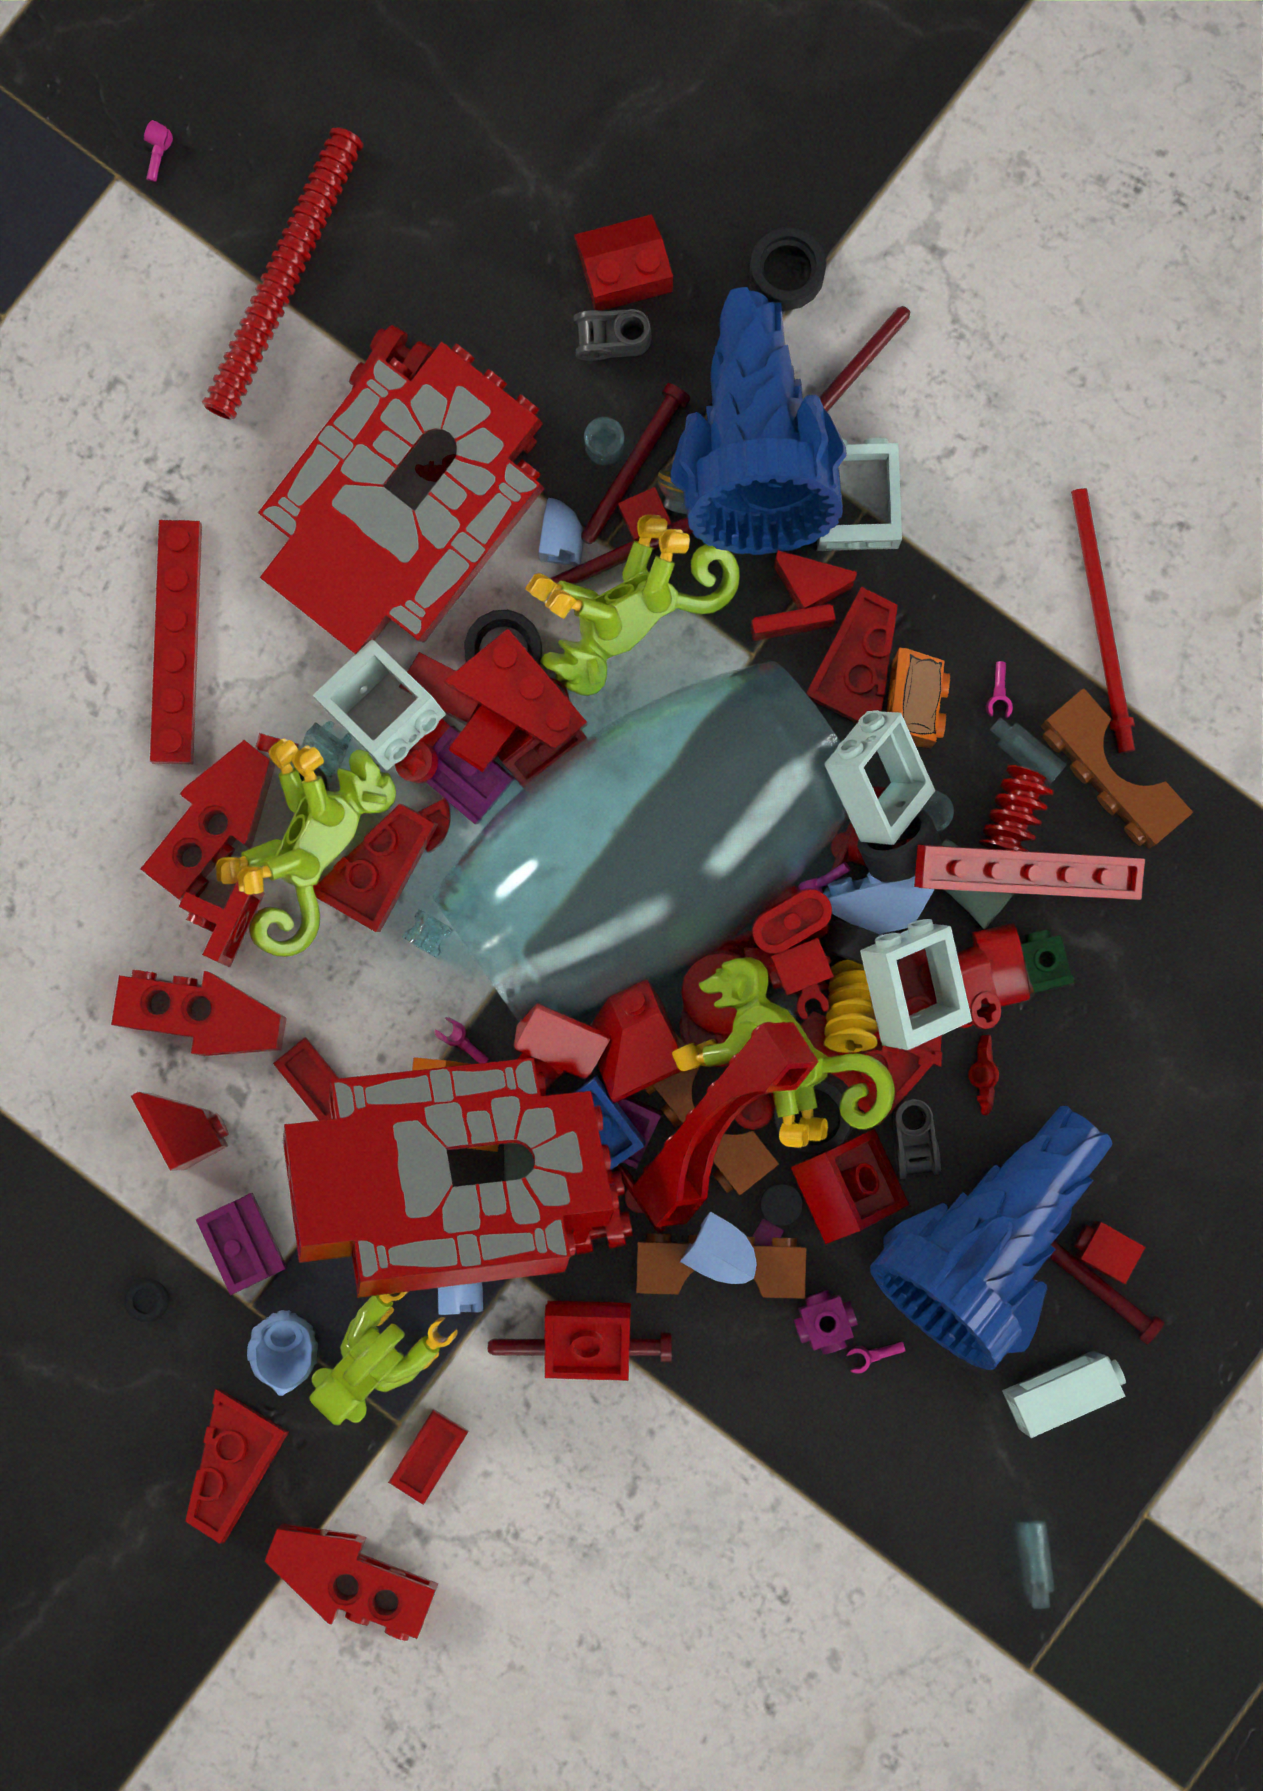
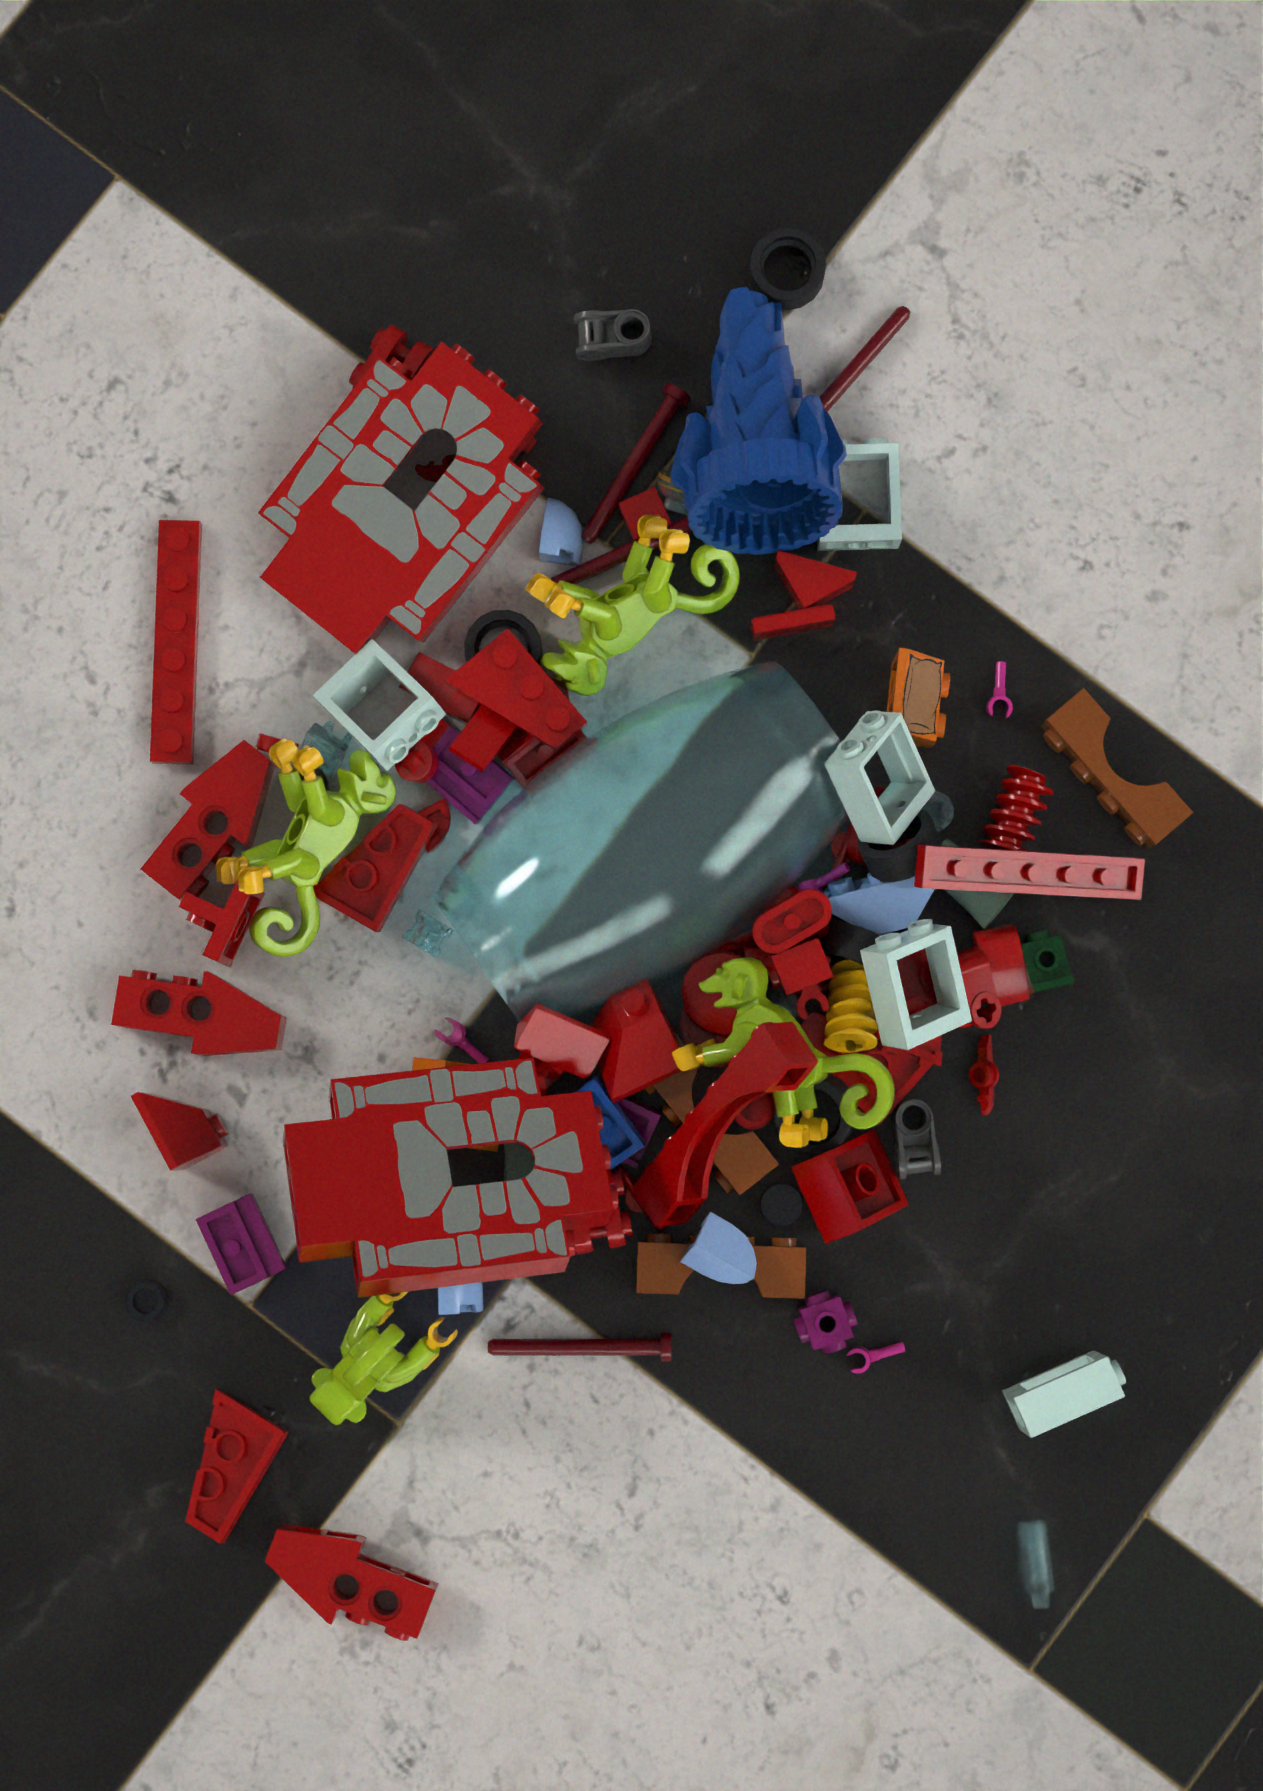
dark pink hand [144,120,173,182] -> none
red piece [202,127,364,419] -> none
light blue hair [247,1310,318,1396] -> none
red tile [273,1037,339,1121] -> none
red tile [388,1409,469,1505] -> none
red bracket [545,1301,631,1381] -> none
red slope [574,214,673,311] -> none
clear light blue wheel [584,417,625,465] -> none
magenta window [752,1218,784,1245] -> none
red wing [805,587,898,723] -> none
blue cone [870,1106,1113,1370] -> none
clear light blue cylinder [990,717,1067,786] -> none
dark red bar [1049,1241,1165,1345] -> none
red bar [1071,488,1135,754] -> none
red brick [1074,1221,1146,1284] -> none

